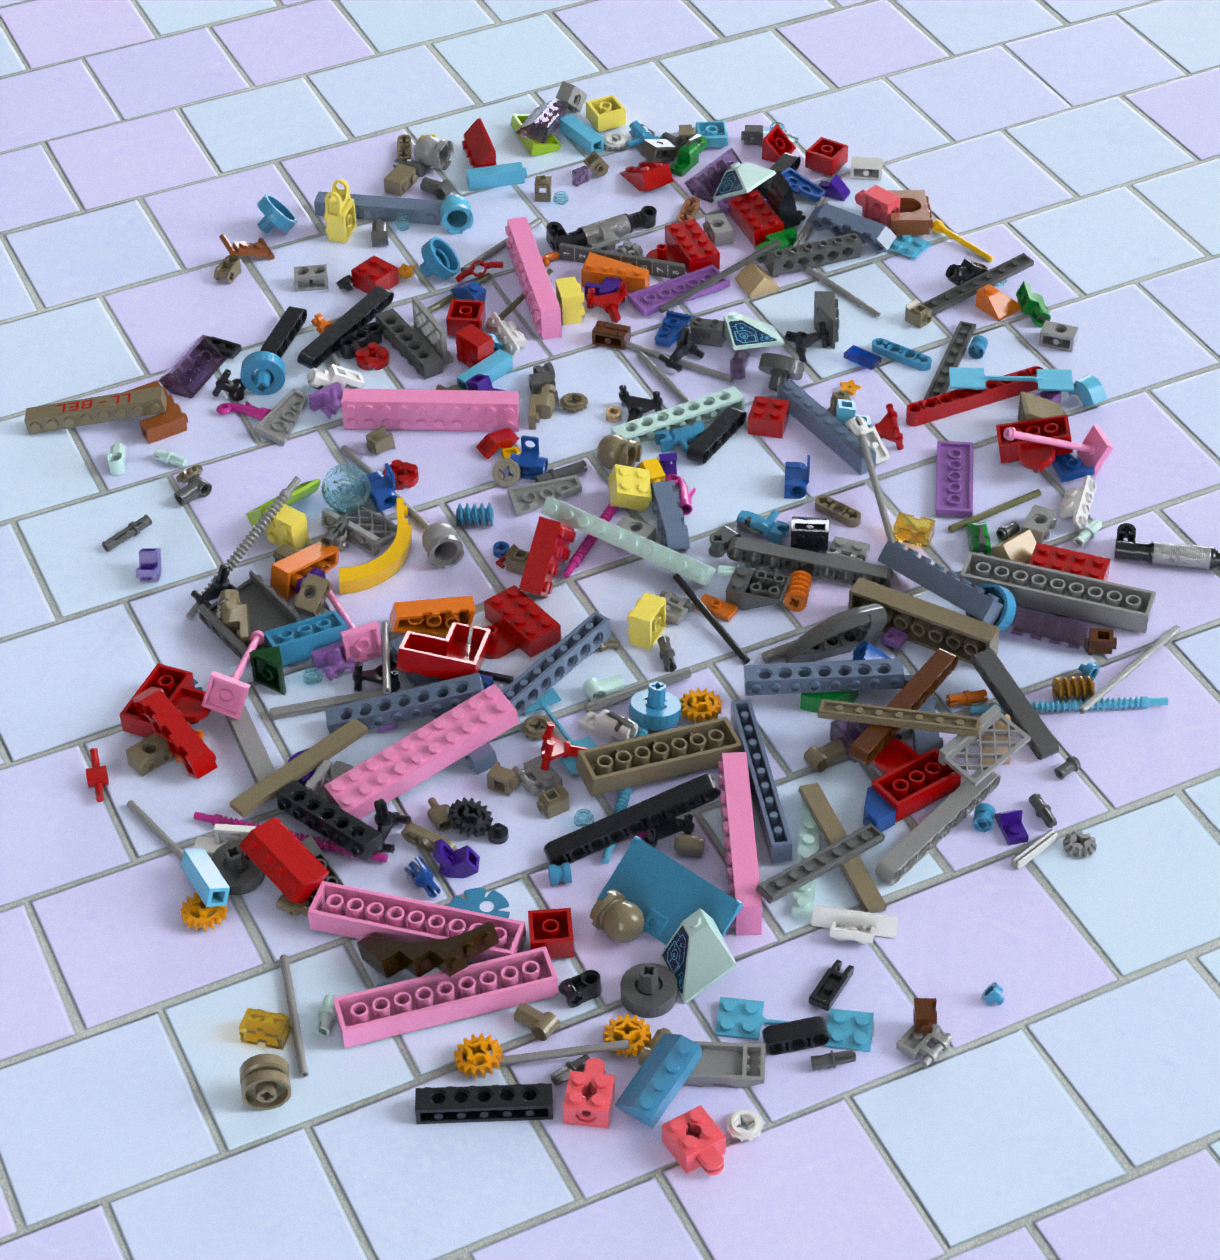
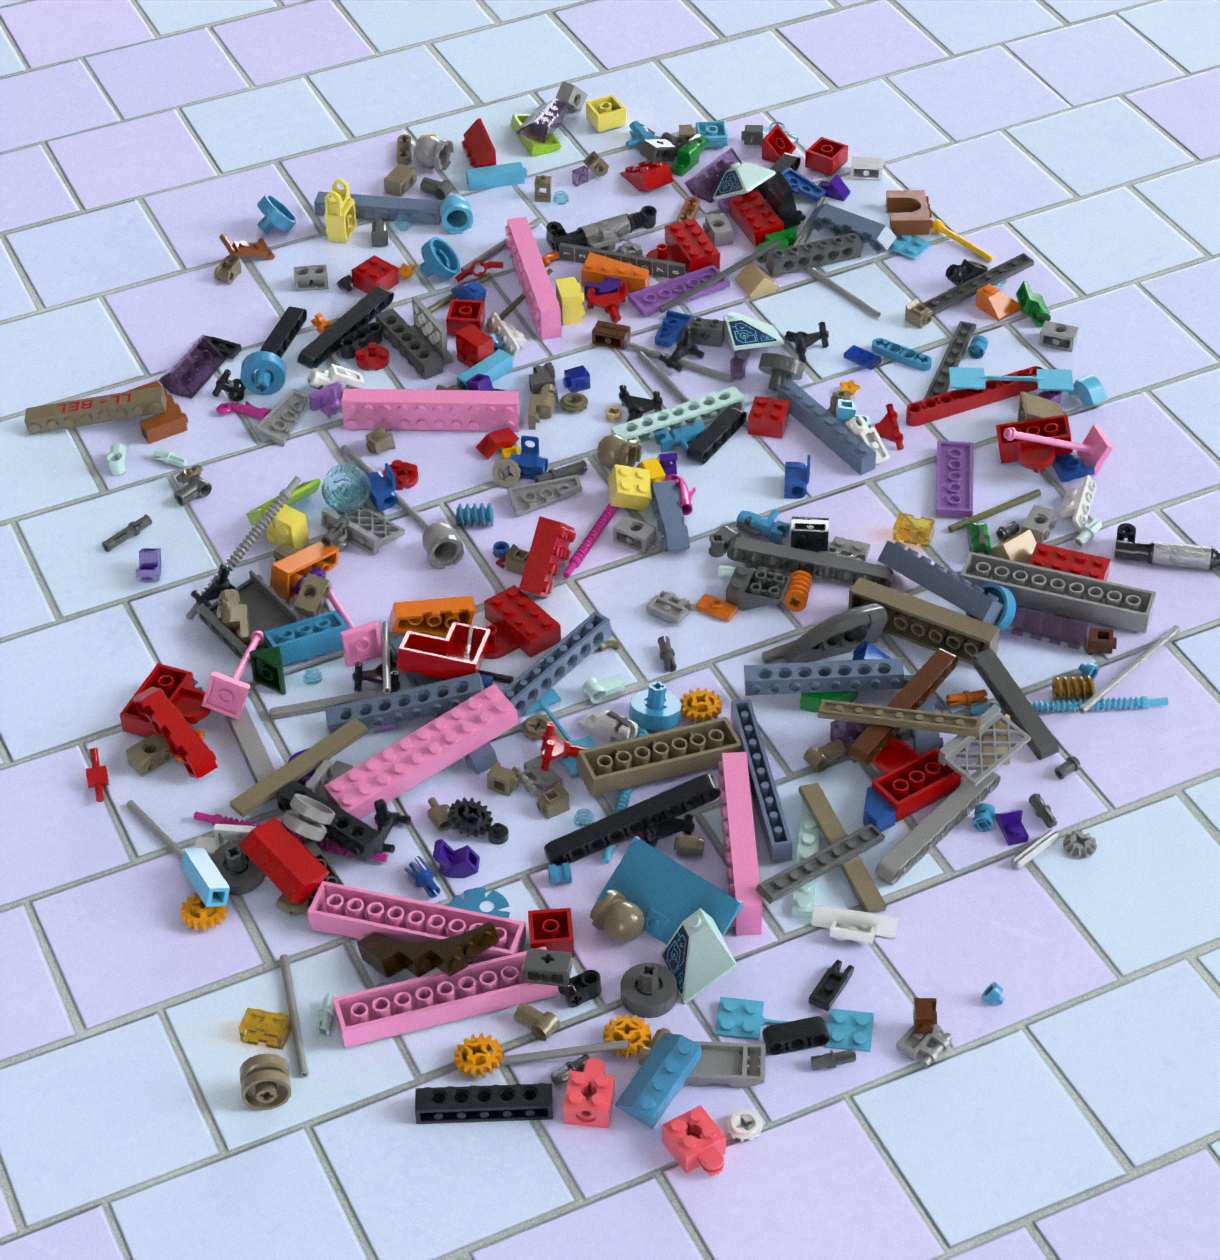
medium lavender piece [311,641,356,681] -> none
yellow arch [339,498,412,594] -> none
dark grey arm [393,159,427,178] -> none
dark tan beam [401,823,457,853] -> none
light aqua brick [541,496,716,586] -> none
medium azure brick [559,114,604,154] -> none
light grey axle [584,667,692,713] -> none
white gear [604,133,627,150] -> none
light yellow brick [627,592,666,650] -> none
black piece [673,574,750,664] -> none
dark grey slope [813,291,839,349] -> none
dark tan beam [815,495,861,527] -> none
coral brick [855,185,901,228] -> none
light grey piece [858,434,895,543] -> none
medium lavender plate [881,627,908,650] -> none
none -> light grey wheel [281,794,335,841]
none -> dark grey brick [523,948,572,987]
none -> clear blue brick [563,365,590,393]

